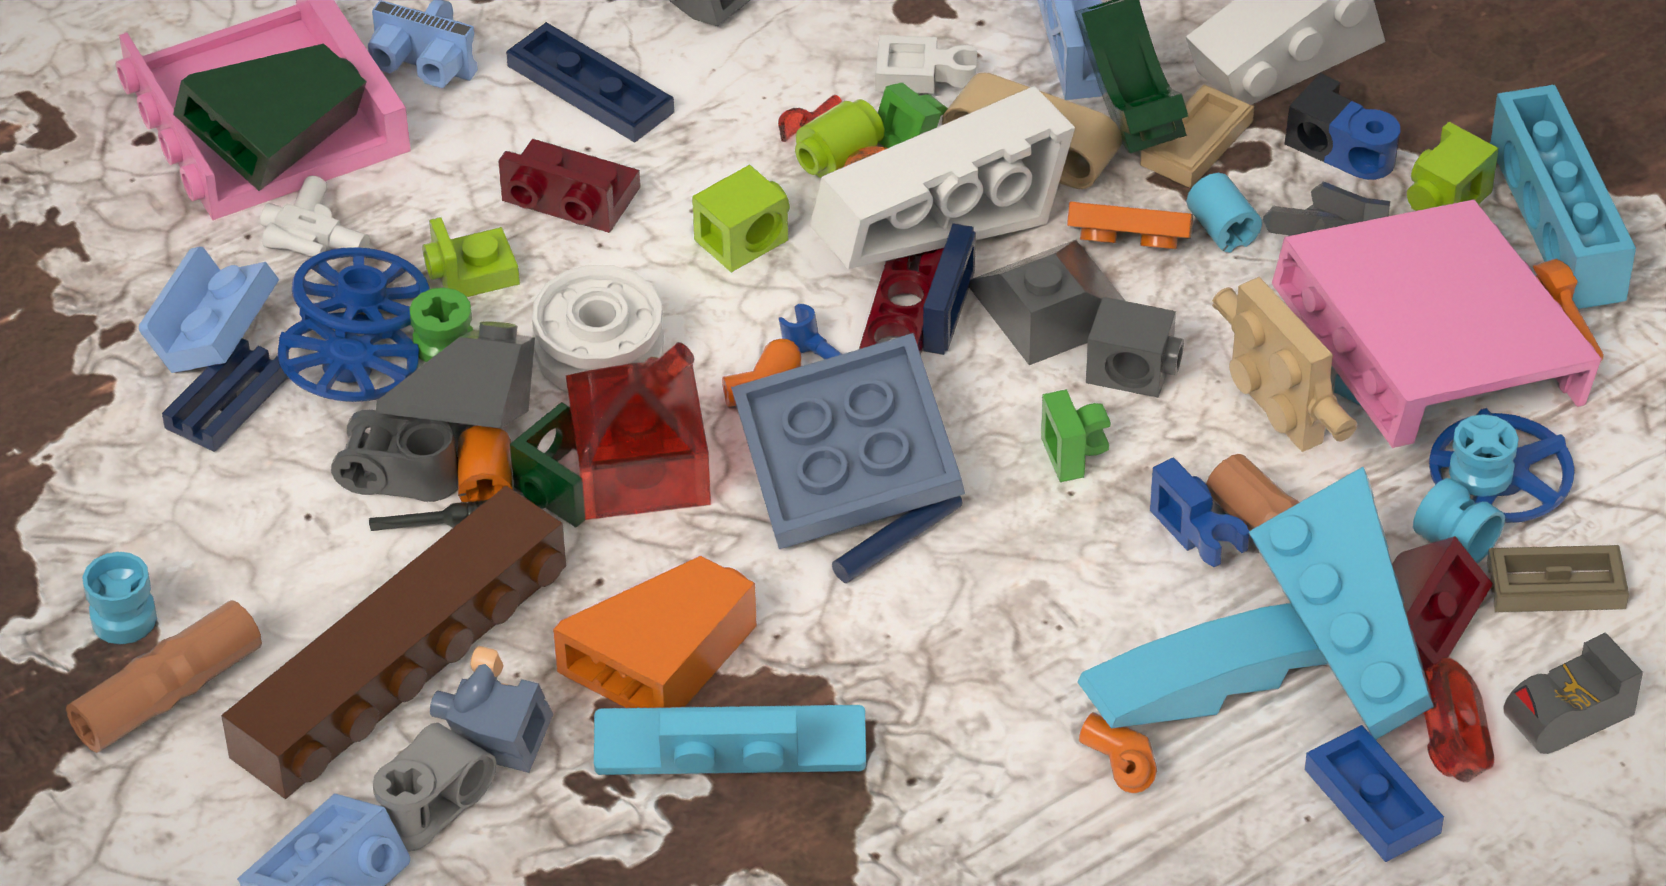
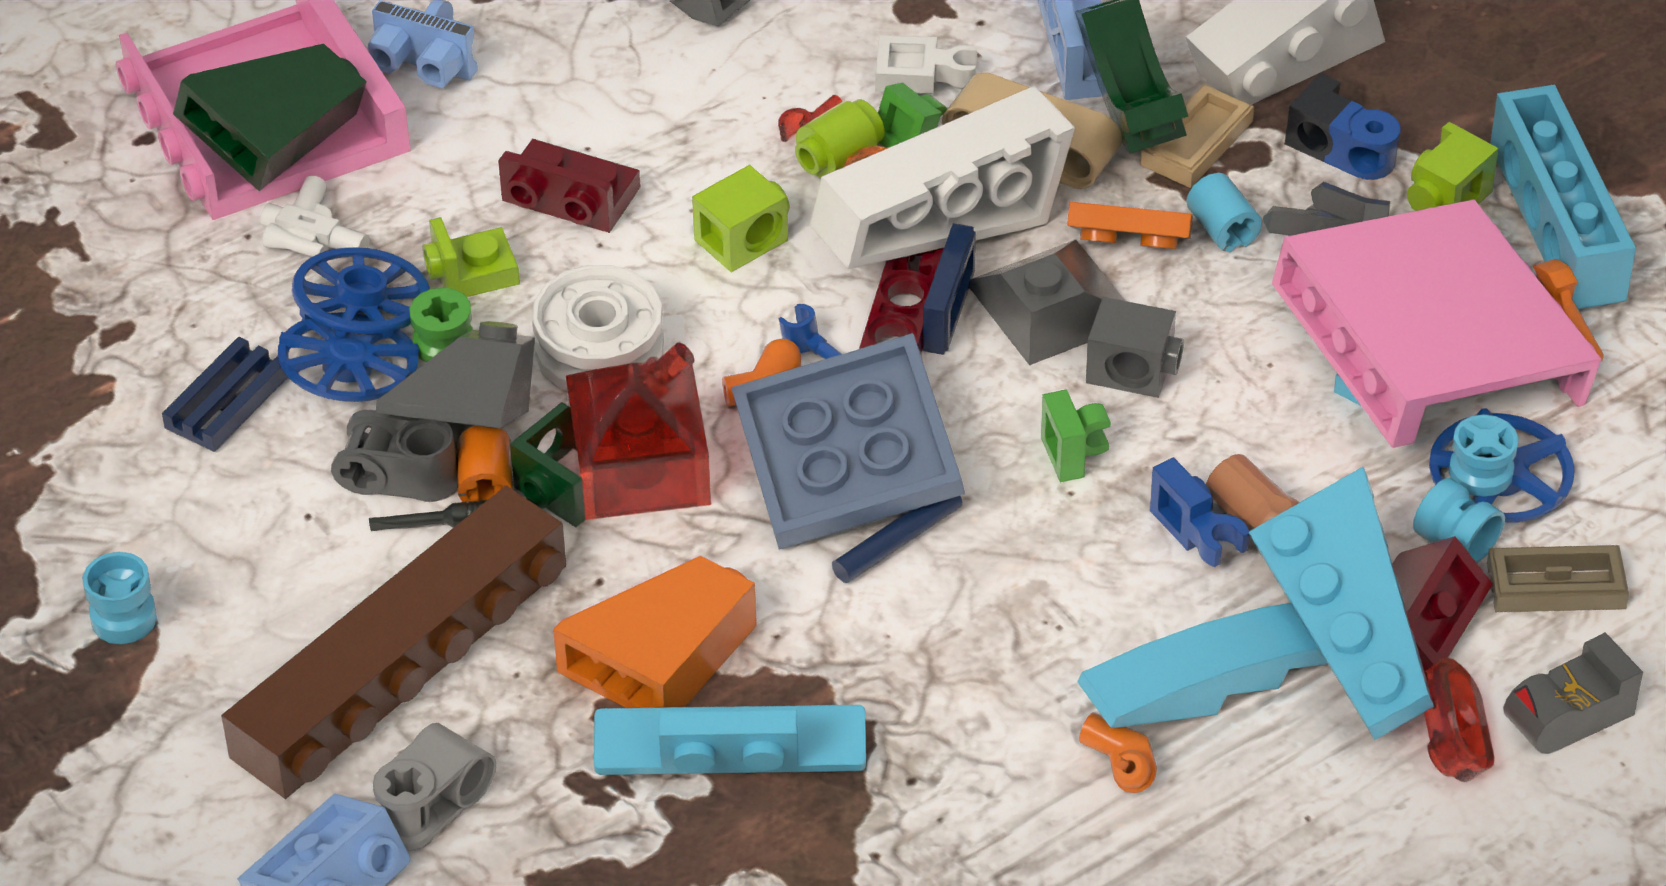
nougat axle [66,600,262,753] -> none
light blue bracket [139,246,279,373] -> none
sand blue piece [430,646,553,773] -> none
dark blue tile [506,22,675,143] -> none
tan plate [1212,276,1357,452] -> none
blue plate [1304,725,1444,862] -> none

